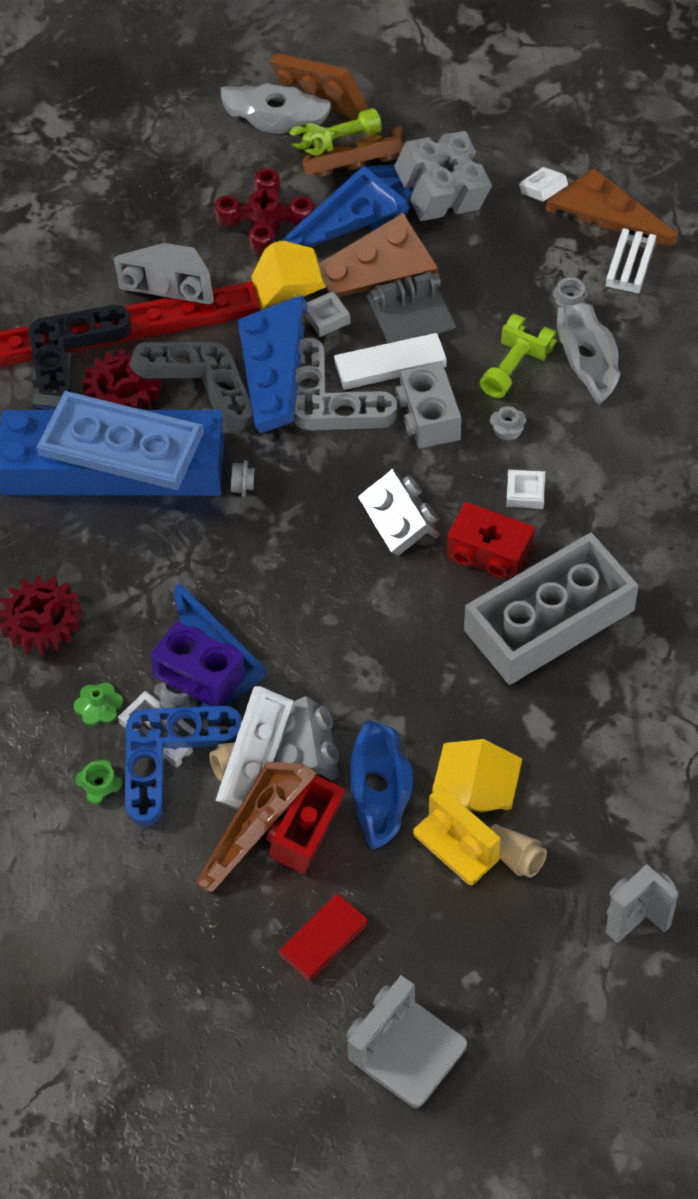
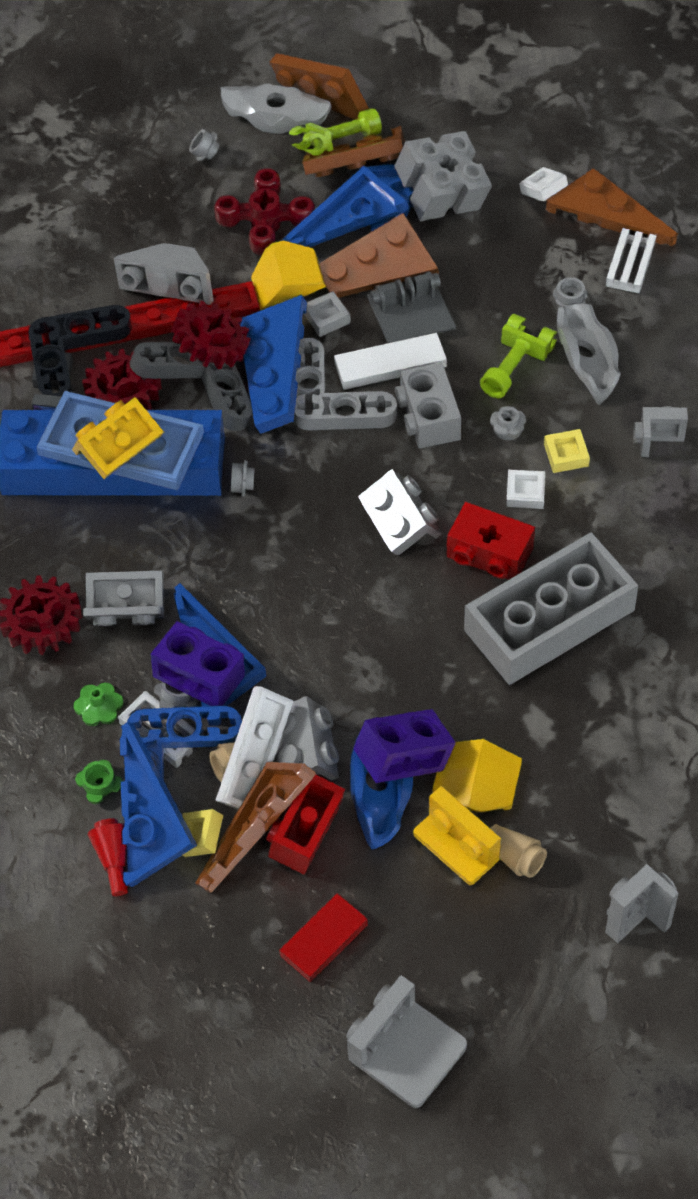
none -> yellow bracket [72,397,164,479]
none -> light grey bracket [83,571,164,626]
none -> red cone [87,818,128,896]
none -> blue wing [120,722,197,887]
none -> dark red gear [171,301,250,369]
none -> light yellow plate [182,809,223,857]
none -> light grey plate [189,129,219,161]
none -> dark purple brick [353,709,456,783]
none -> light yellow plate [544,429,590,473]
none -> light grey bracket [633,406,688,457]

